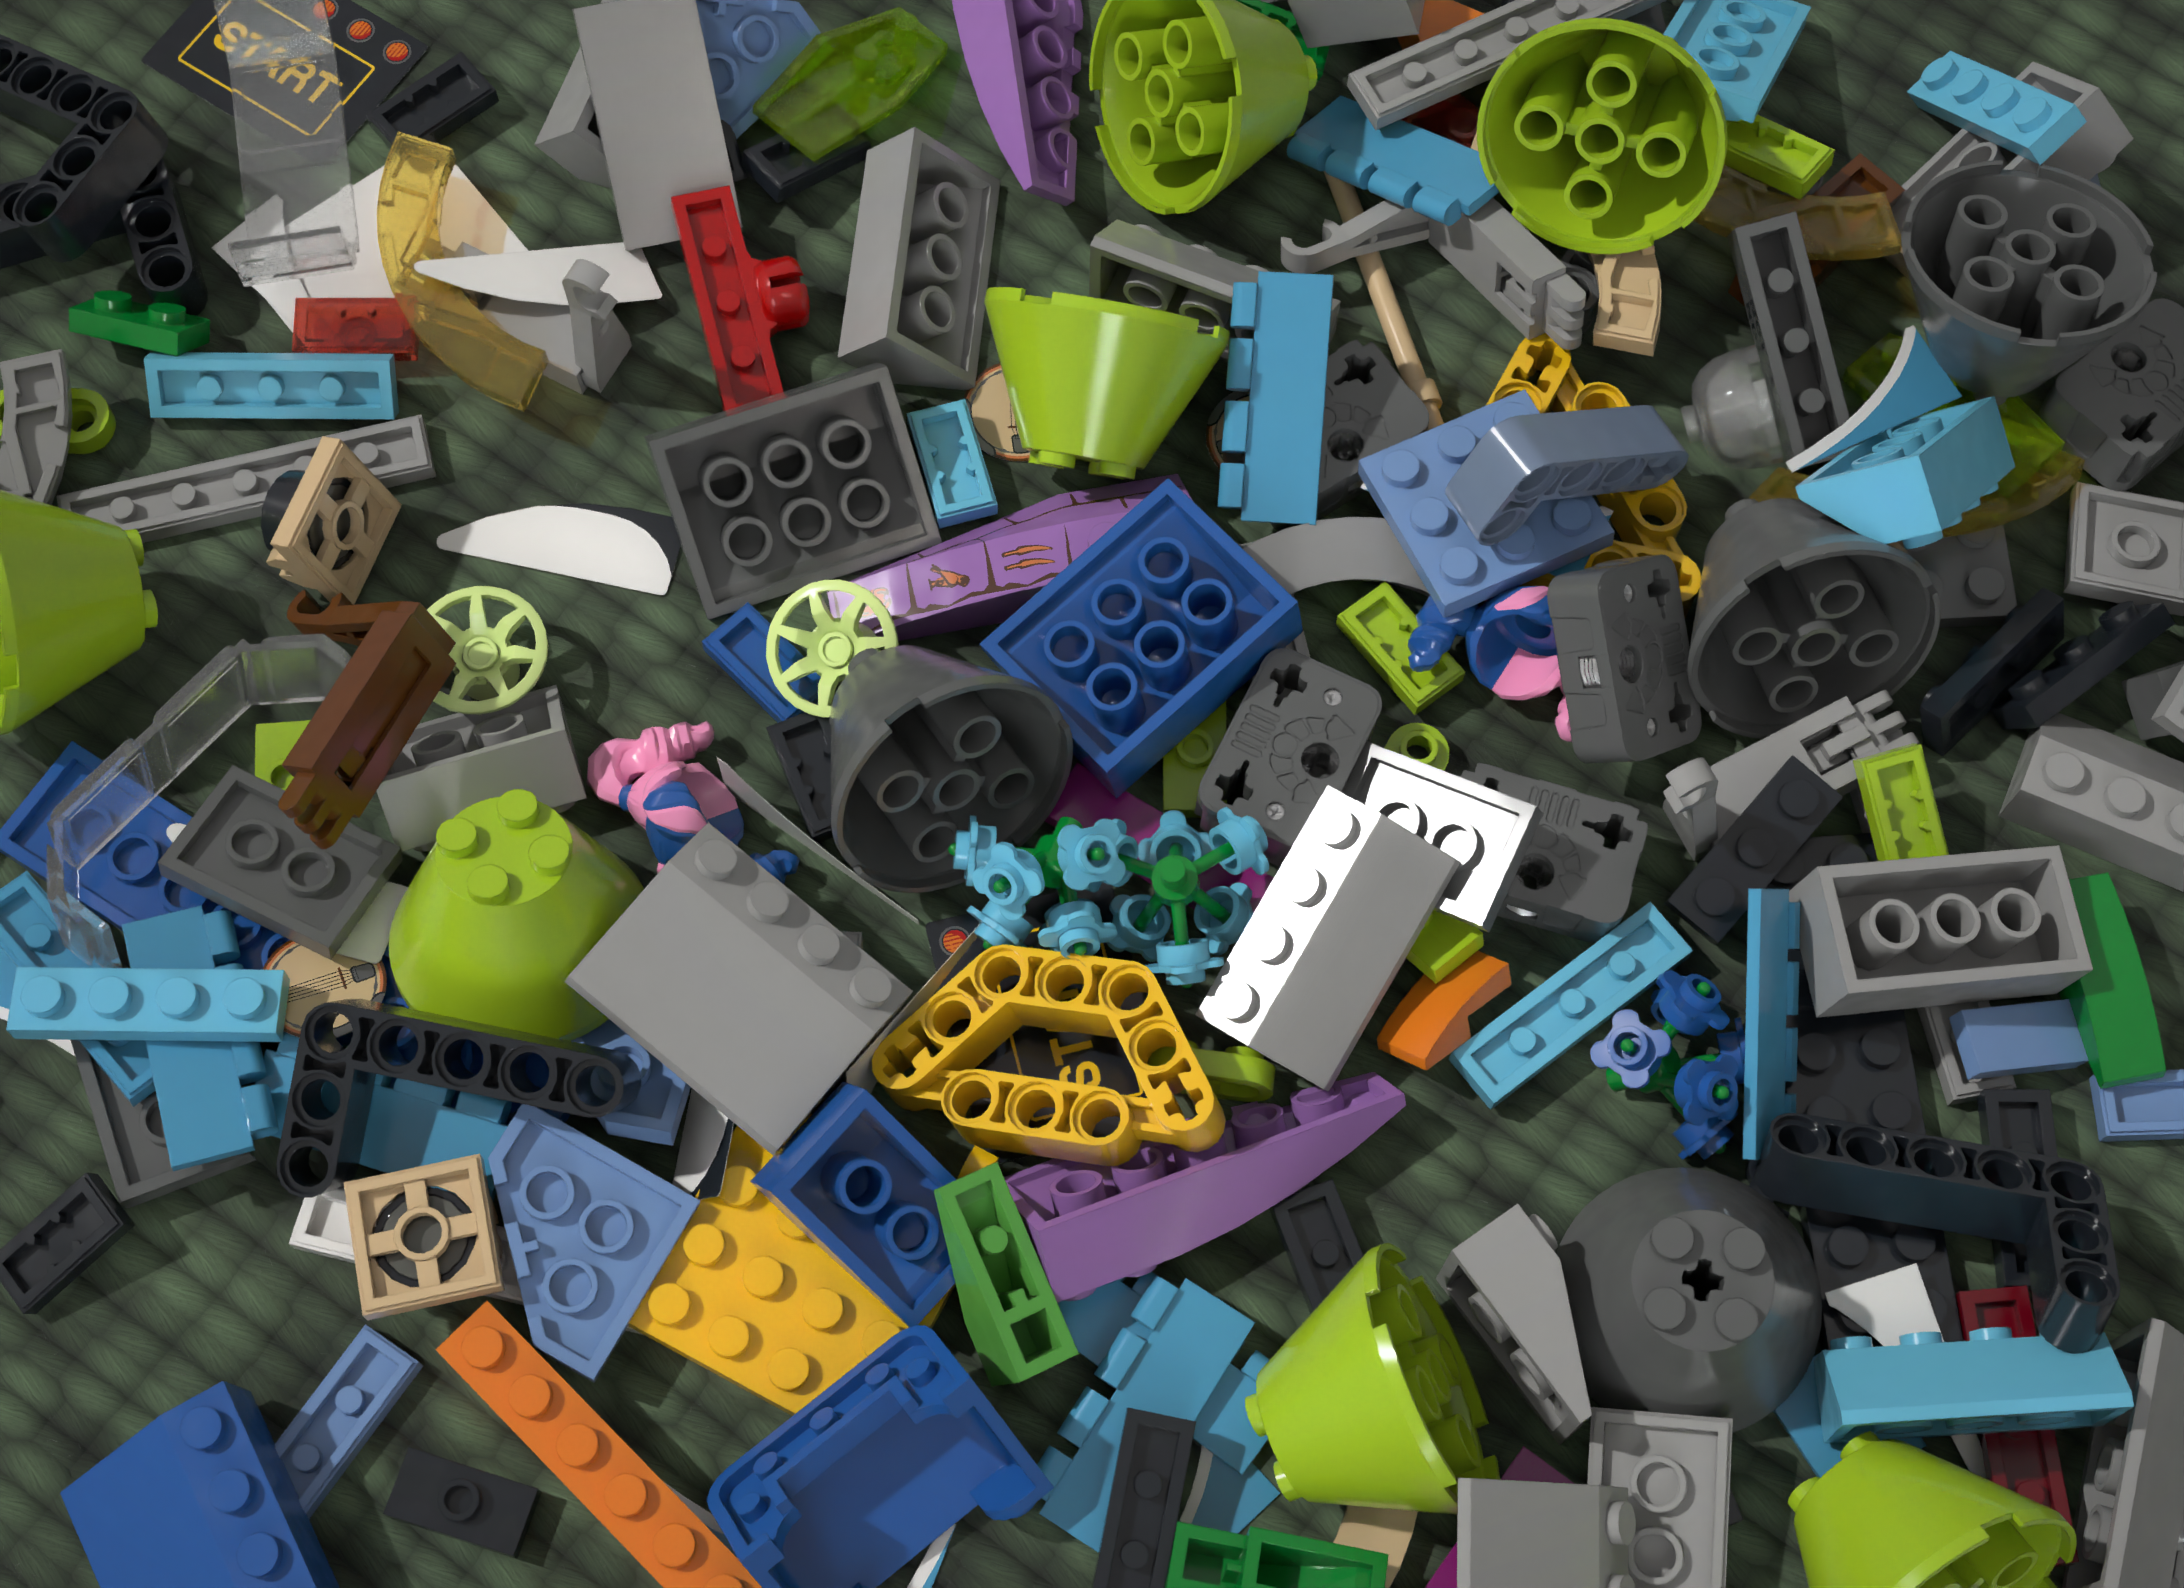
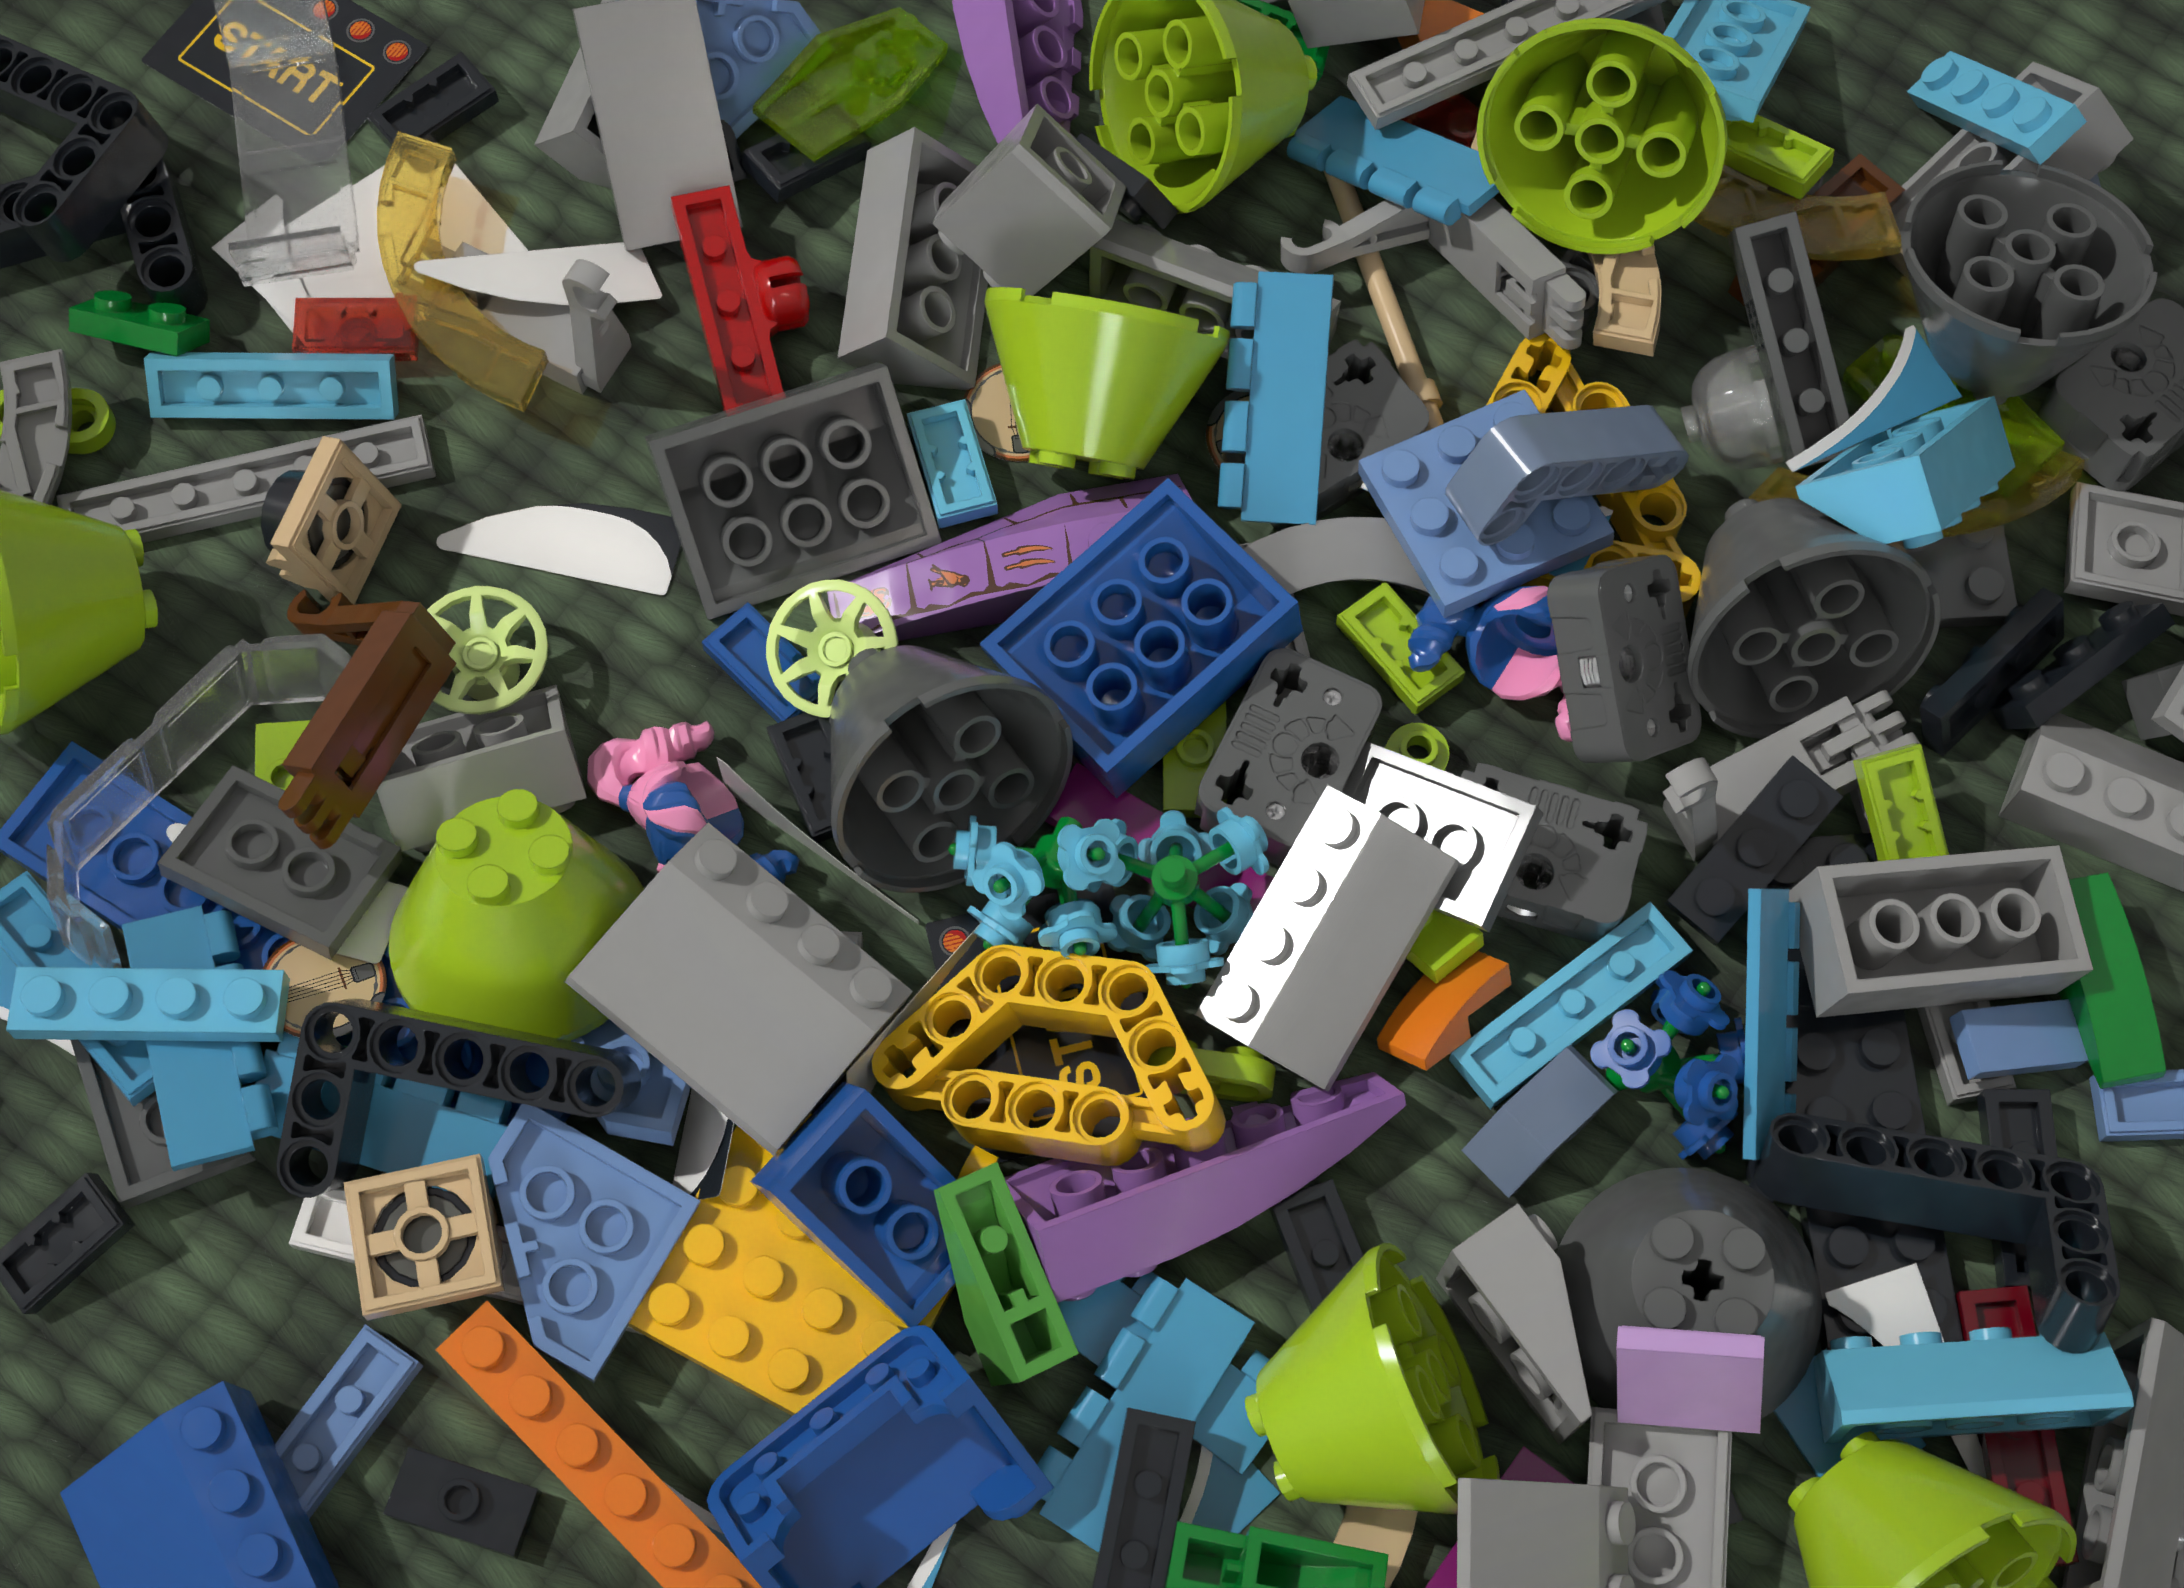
none -> light grey slope [932,104,1126,296]
none -> black plate [1076,133,1179,230]
none -> sand blue slope [1461,1045,1618,1198]
none -> lavender tile [1616,1325,1765,1434]

